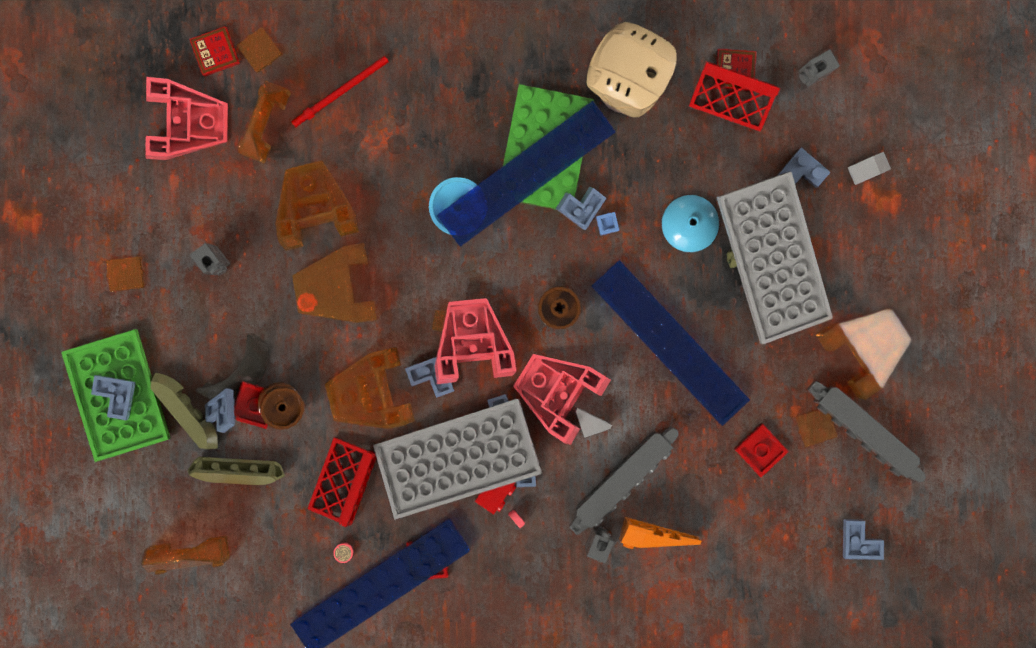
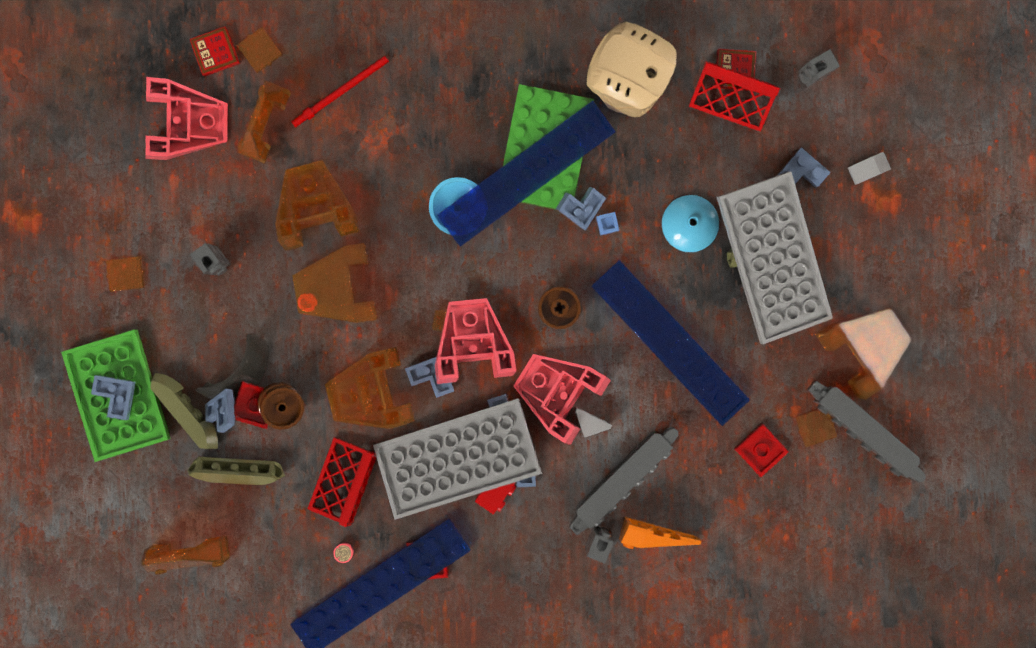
coral tile [508,510,525,528] -> none
sand blue plate [843,519,884,560] -> none

